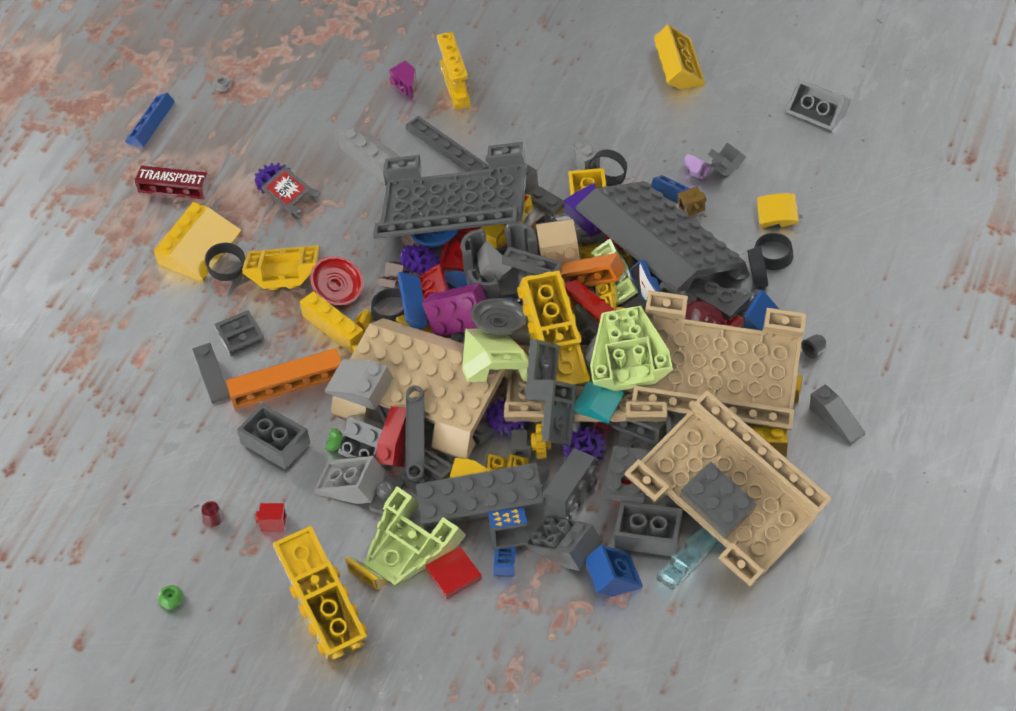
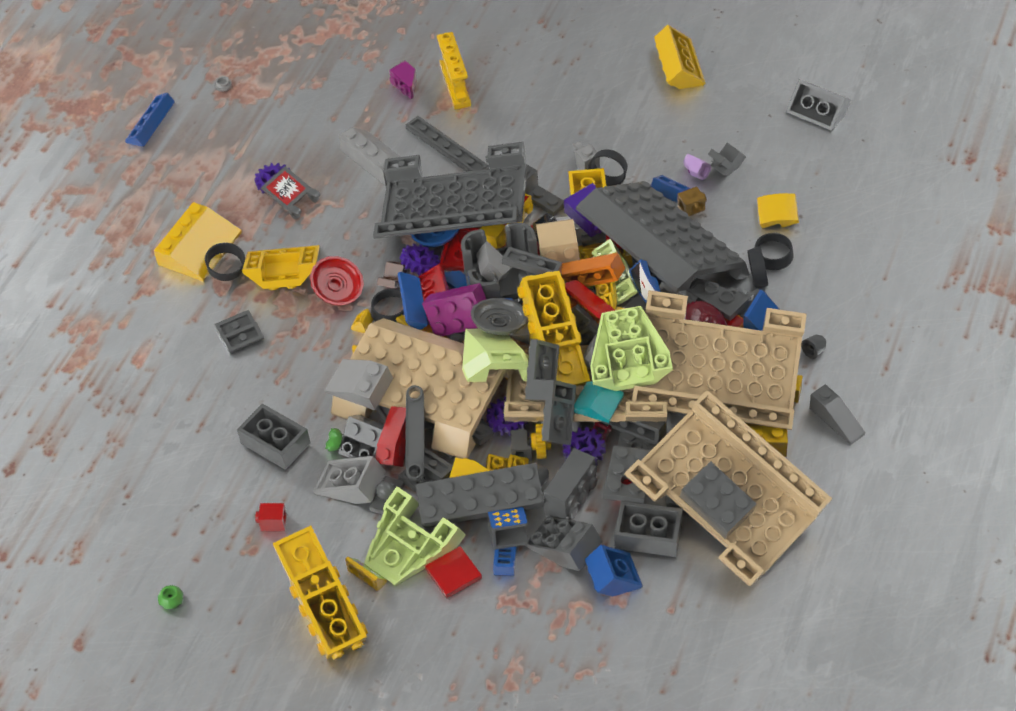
dark red brick [134,165,211,200] -> none
dark grey slope [192,343,230,404] -> none
dark red hat [201,501,224,527] -> none
orange brick [226,348,341,409] -> none
yellow brick [299,291,364,354] -> none
clear light blue slope [656,527,719,590] -> none

